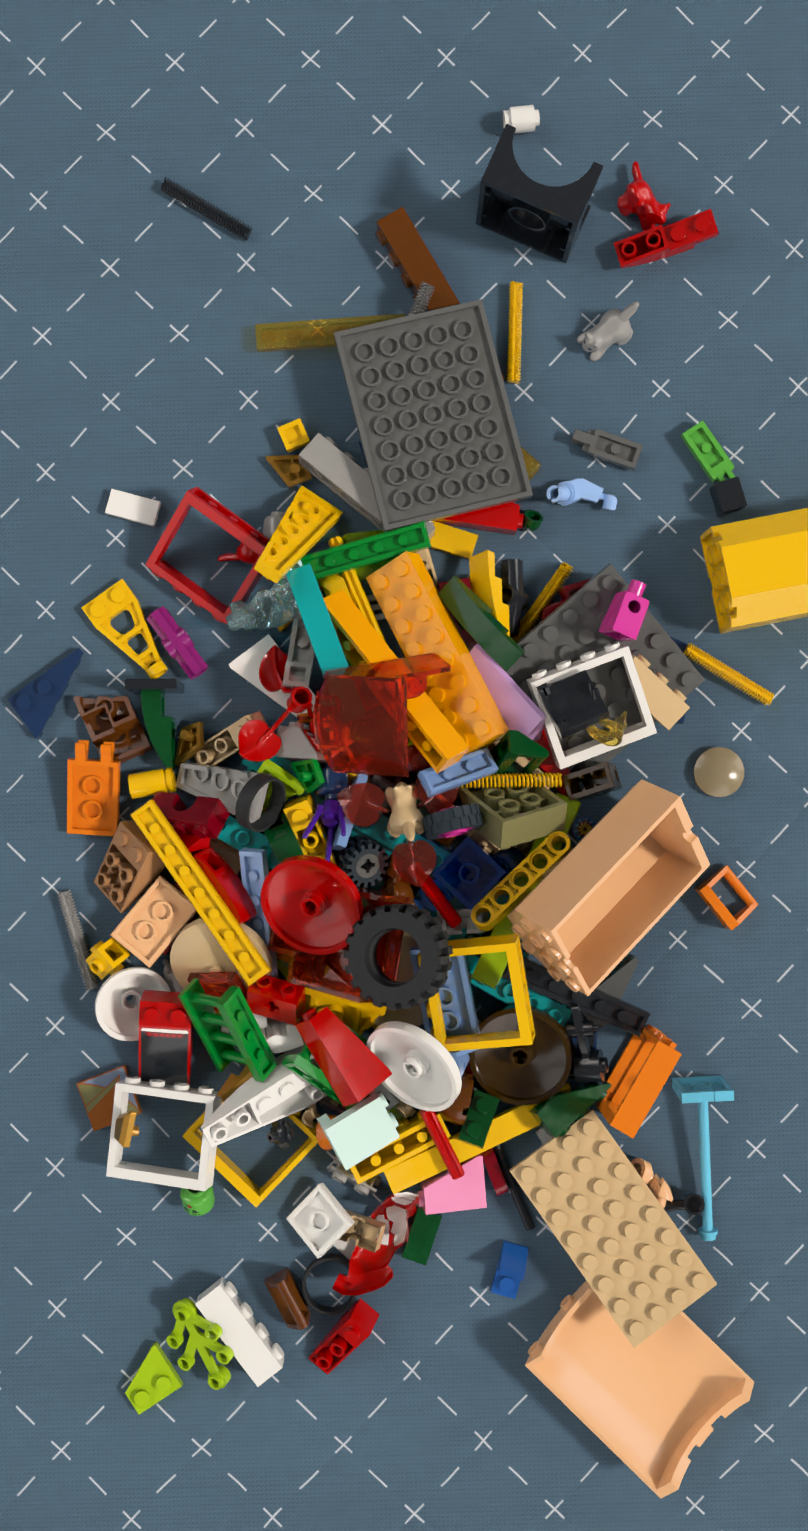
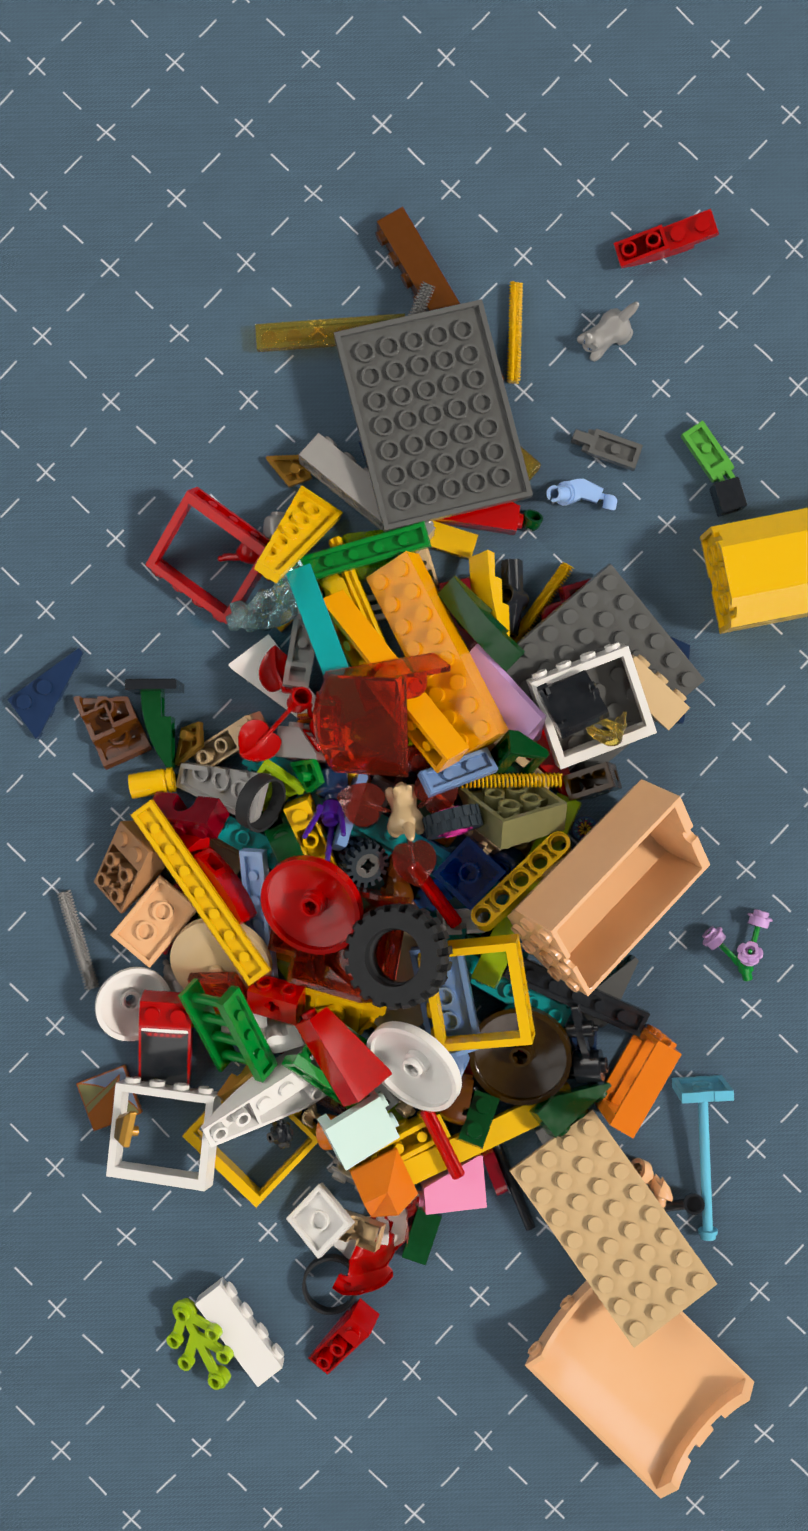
orange tile [67,740,121,836] -> none
yellow plate [82,579,168,679] -> none
yellow brick [85,937,131,980] -> none
white tile [105,489,161,527] -> none
lime wing [125,1341,183,1414] -> none
magenta piece [146,606,209,680] -> none
black axle [161,177,252,241] -> none
bright green head [180,1186,215,1216] -> none
reddish brown tile [264,1267,311,1330] -> none
yellow plate [277,418,310,453] -> none
black piece [476,124,603,263] -> none
blue slope [490,1240,528,1299] -> none
white brick [503,105,540,134] -> none
dark pink torso [598,579,649,642] -> none
red animal [617,161,671,231] -> none
yellow axle [684,643,774,706] -> none
dark tan dish [694,747,744,797] -> none
orange tile [695,864,758,931] -> none
none -> orange slope [349,1147,418,1217]
none -> lavender plant [702,909,773,981]

